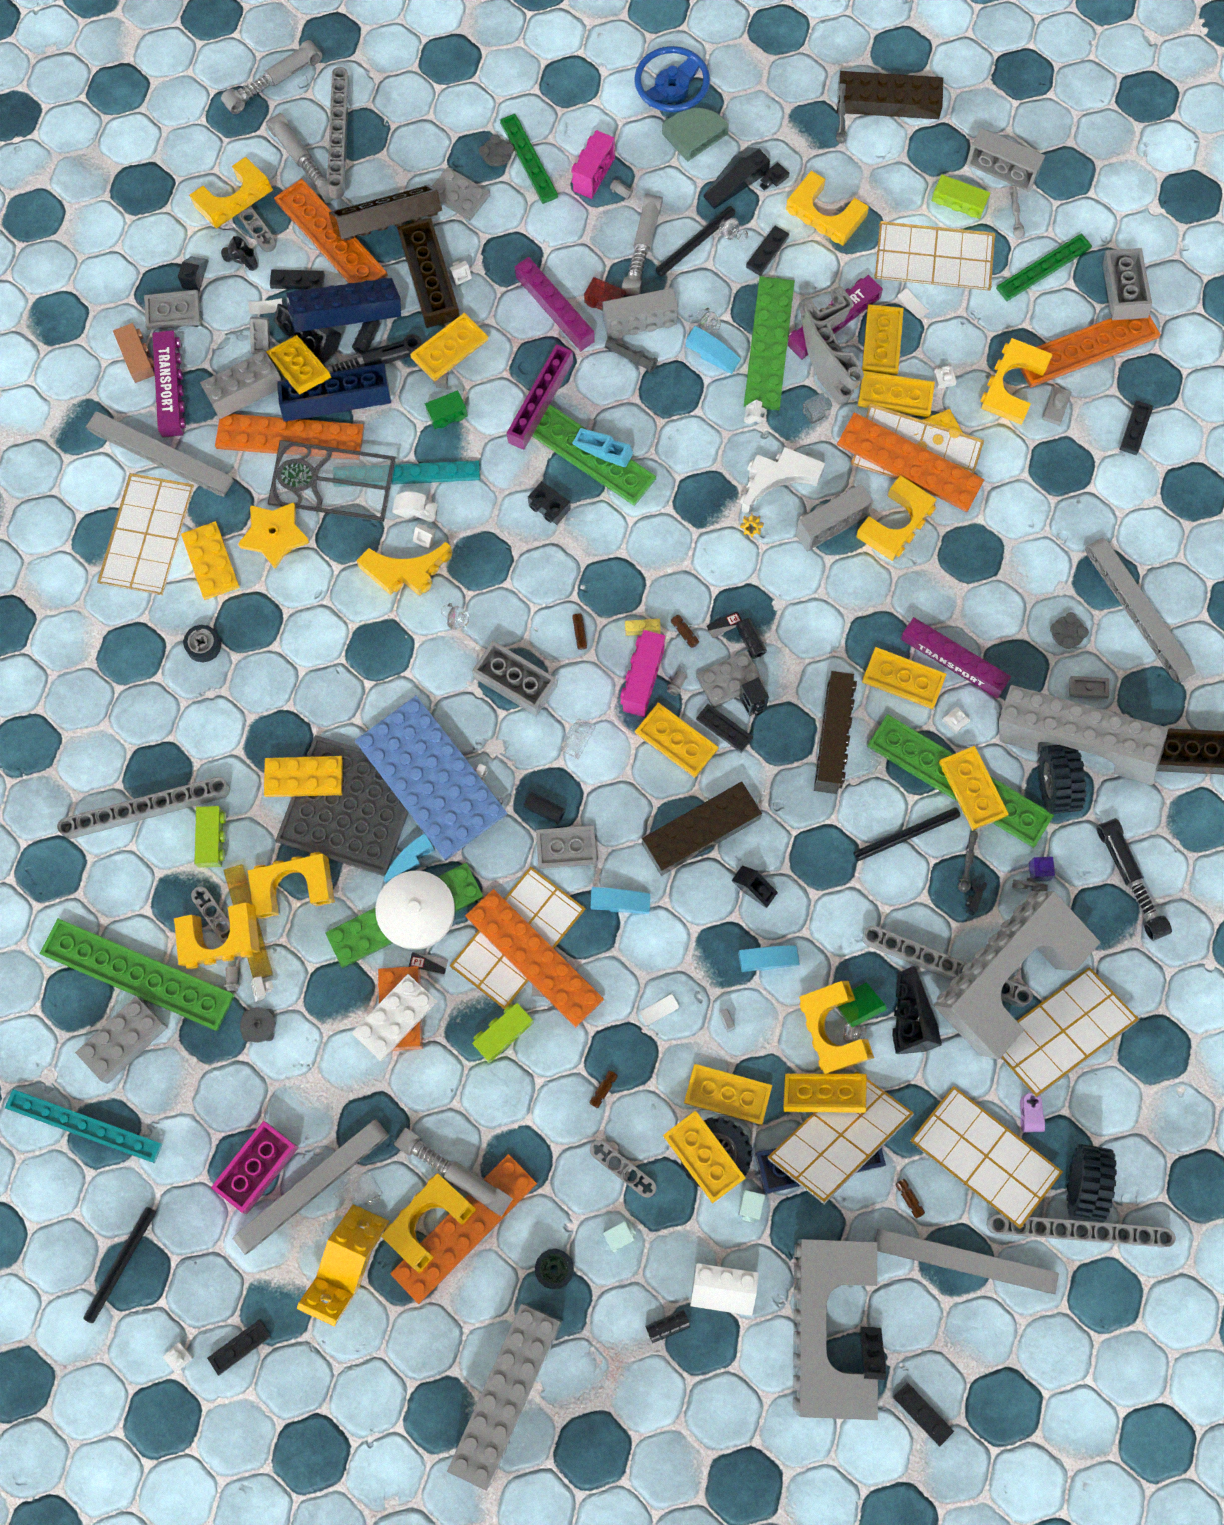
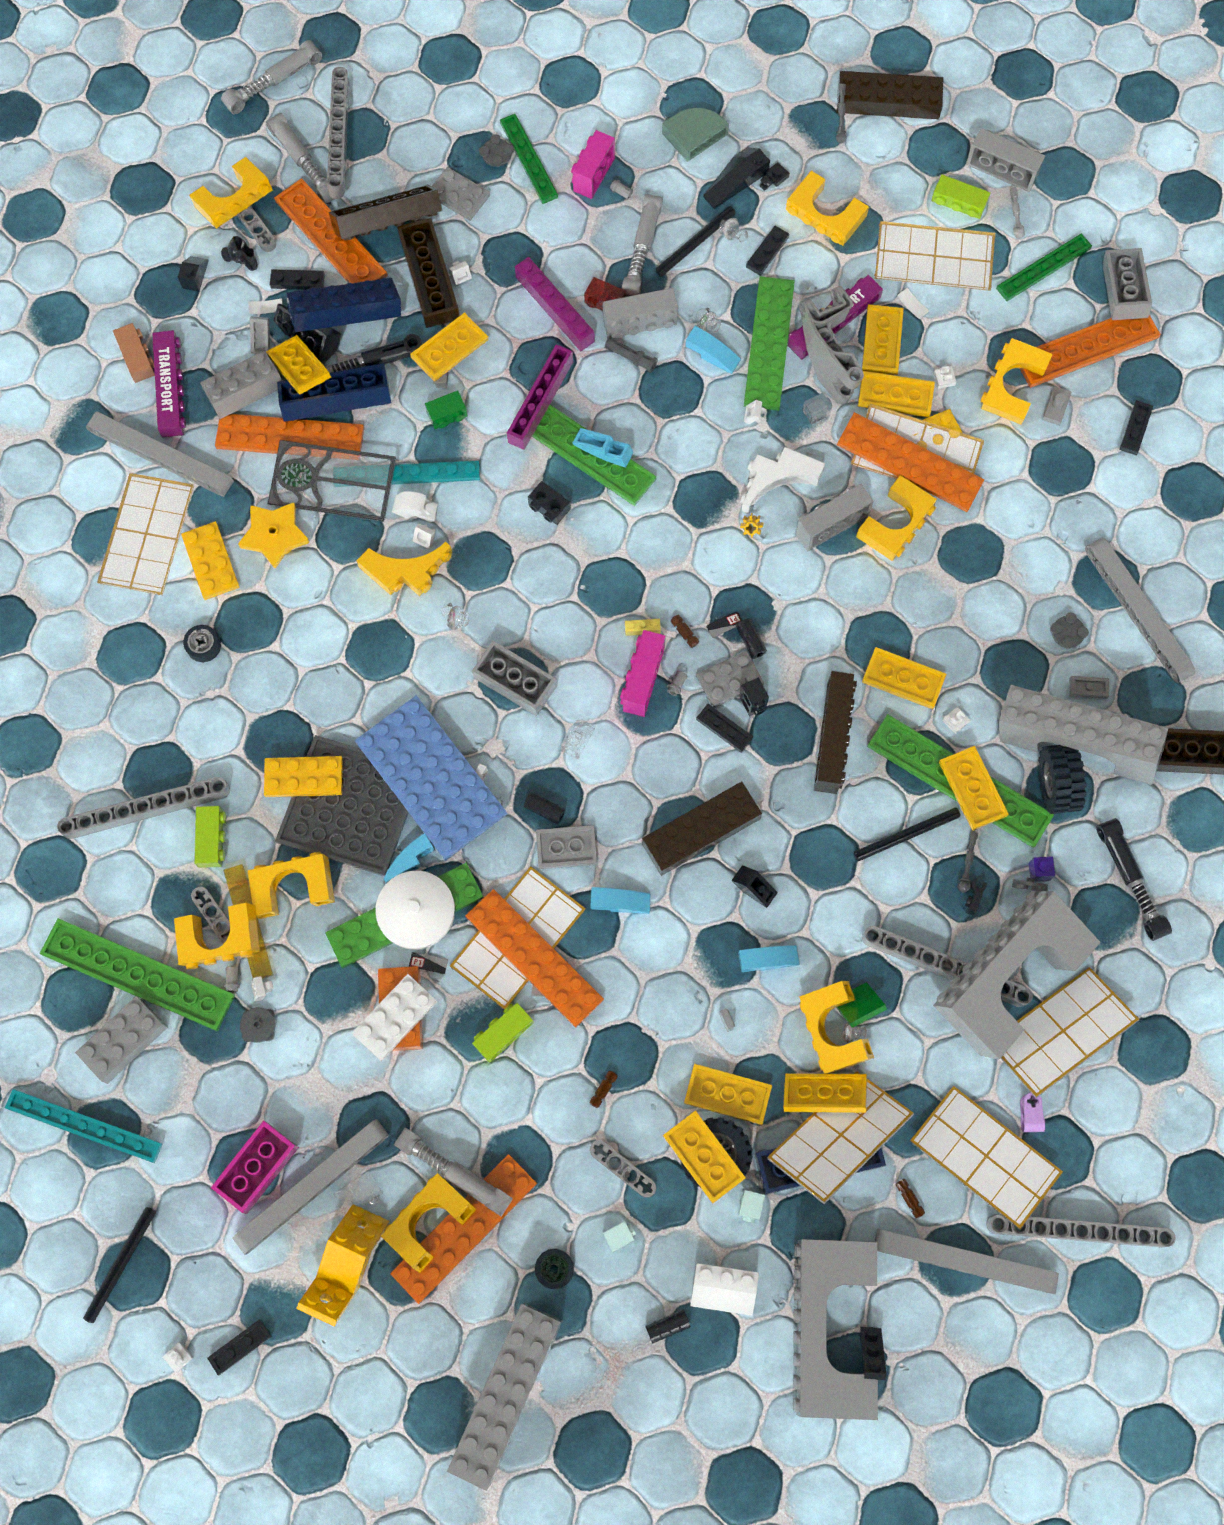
light grey plate [144,290,201,330] -> none
black axle [352,320,381,354] -> none
reddish brown axle [572,613,587,650] -> none
blue piece [634,46,710,112] -> none
yellow plate [635,703,719,778] -> none
white sticker [639,994,679,1025] -> none
black wedge [892,966,942,1054] -> none
black plate [893,1383,954,1447] -> none
magenta brick [900,617,1012,699] -> none
black wheel [1066,1144,1117,1223] -> none

